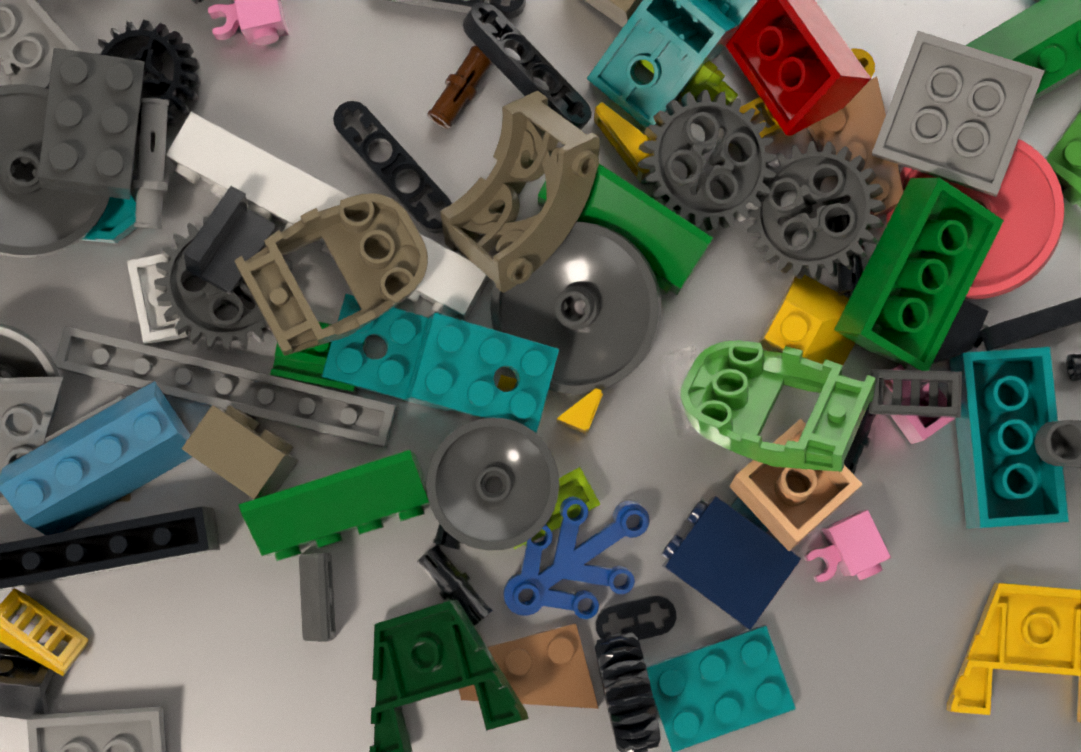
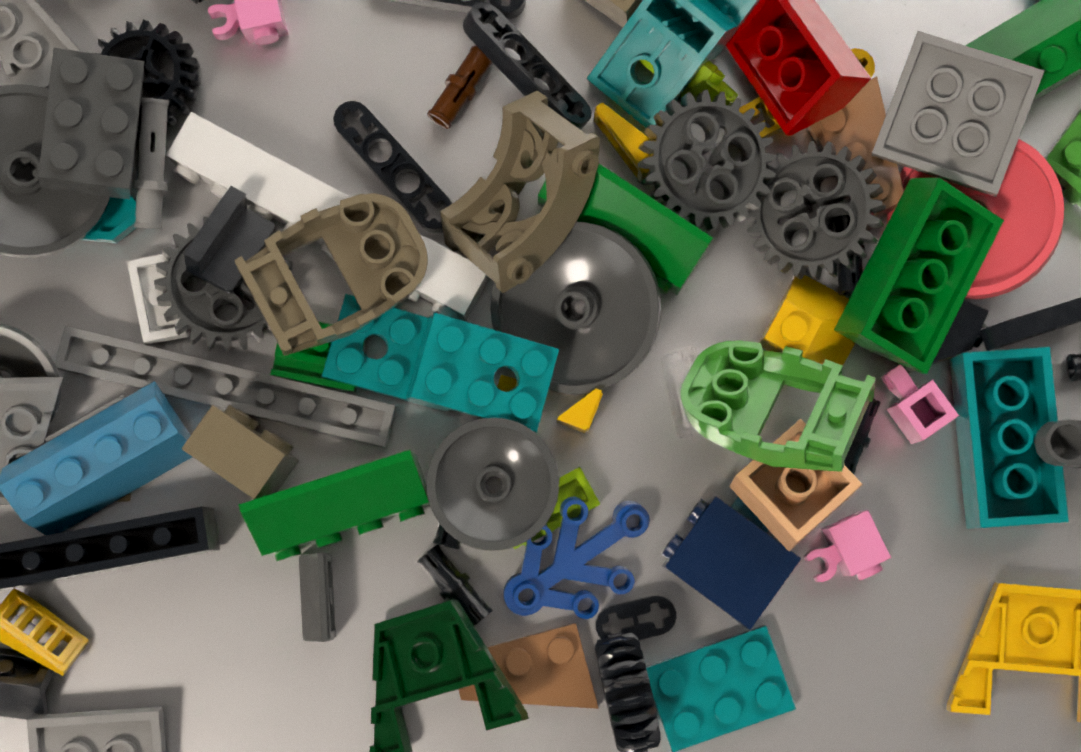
dark grey slope [869,369,962,418] -> none

